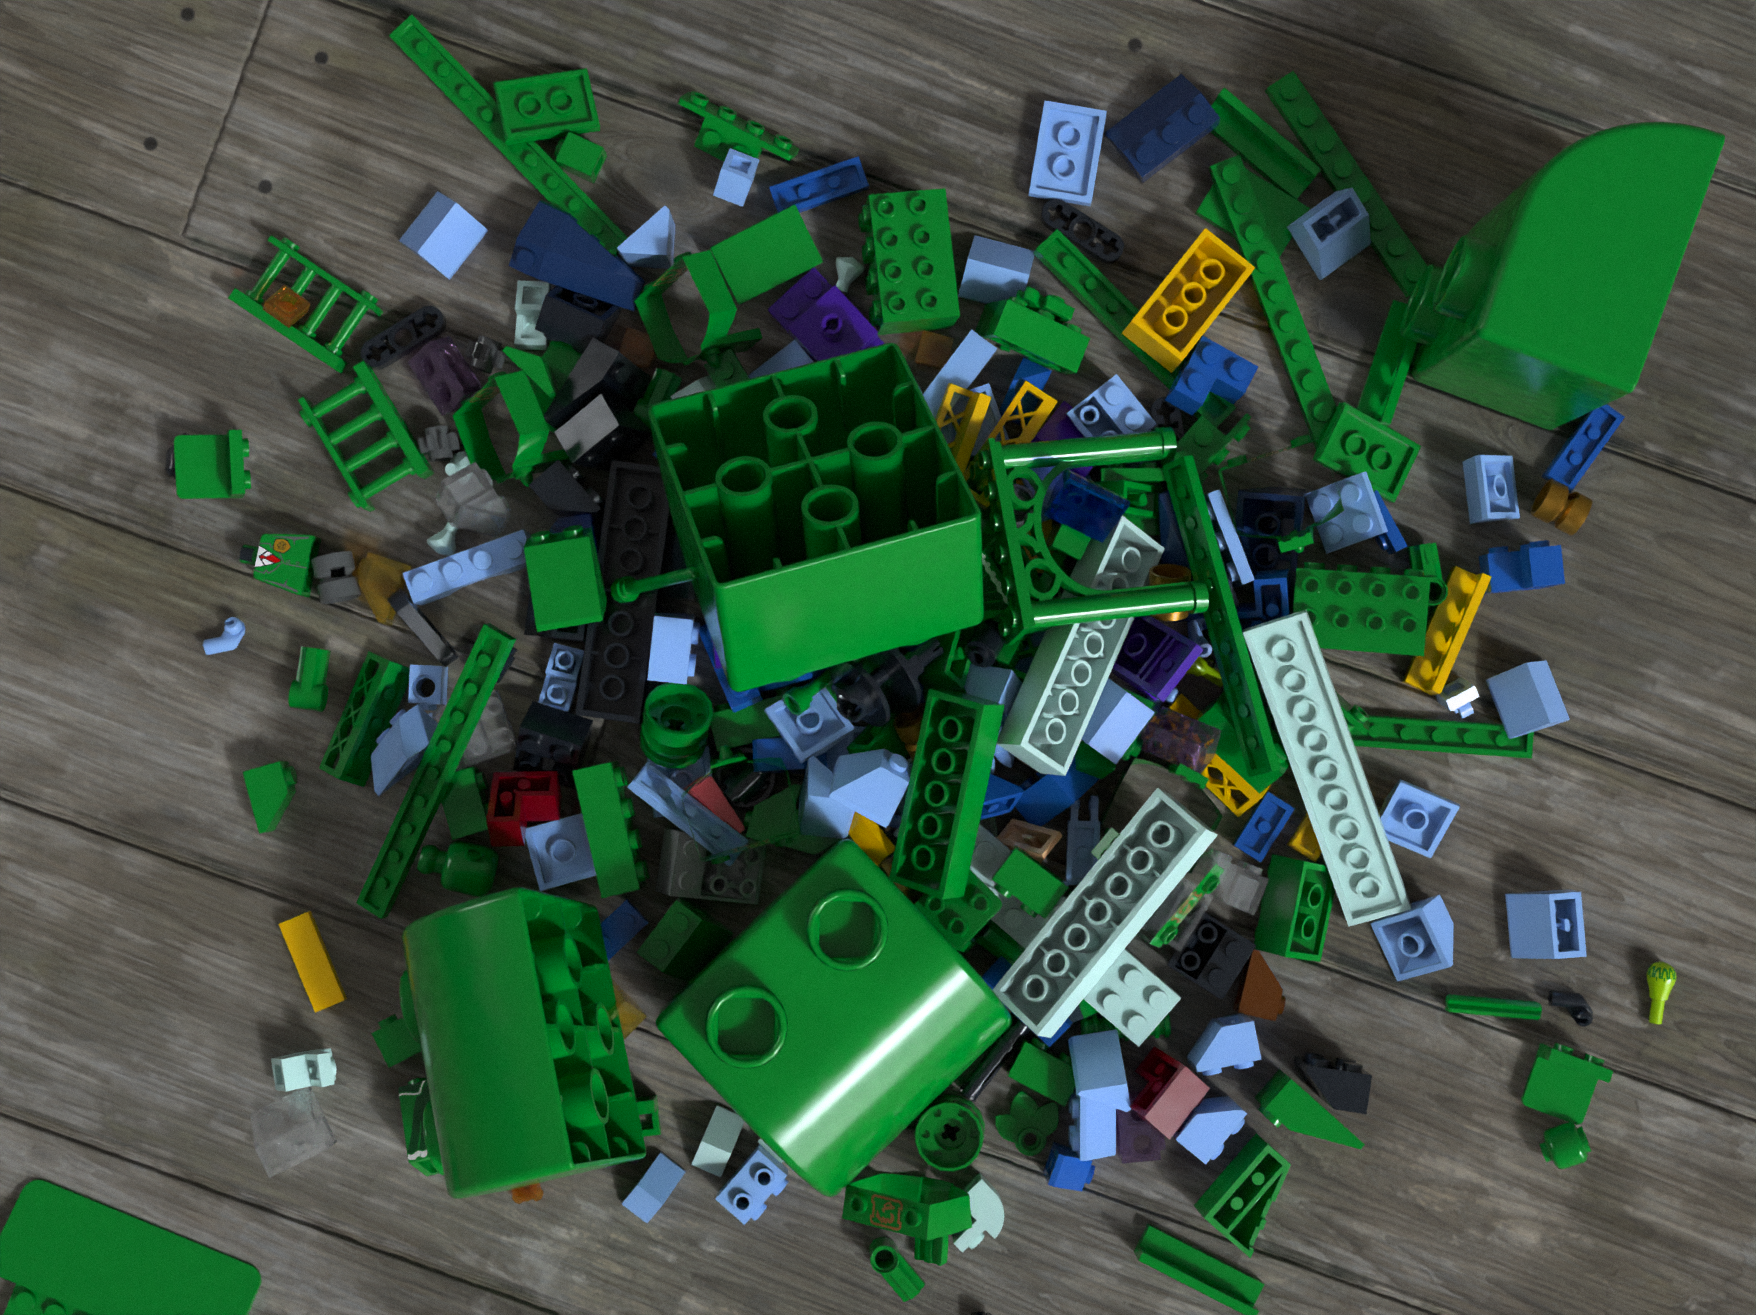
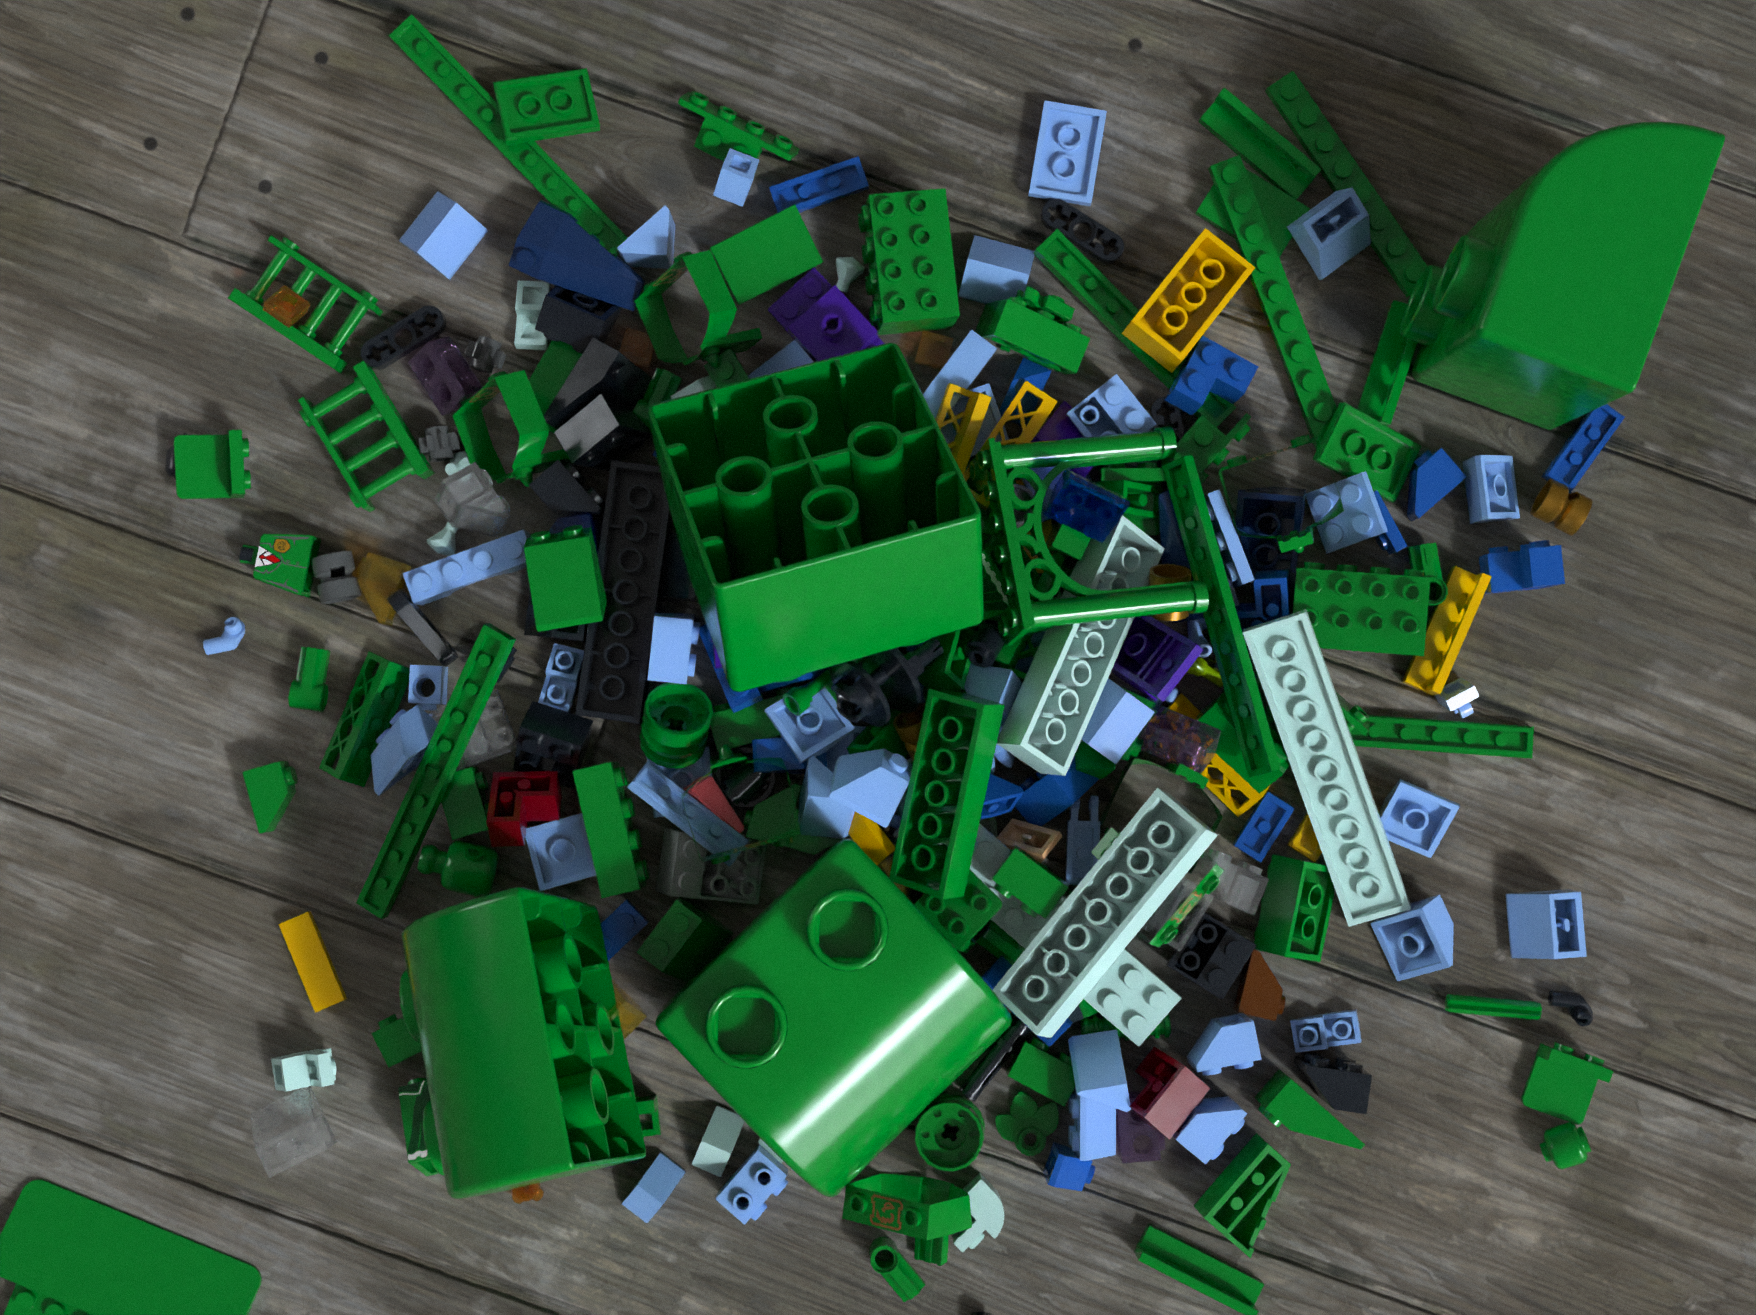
green slope [502,346,559,400] -> none
green brick [554,132,607,184] -> none
green piece [611,567,699,603] -> none
dark blue slope [1105,74,1220,184] -> none
light blue slope [1486,660,1570,739] -> none
lime piece [1646,962,1677,1024] -> none
none -> light blue slope [1290,1009,1362,1053]
none -> blue slope [1407,448,1467,521]

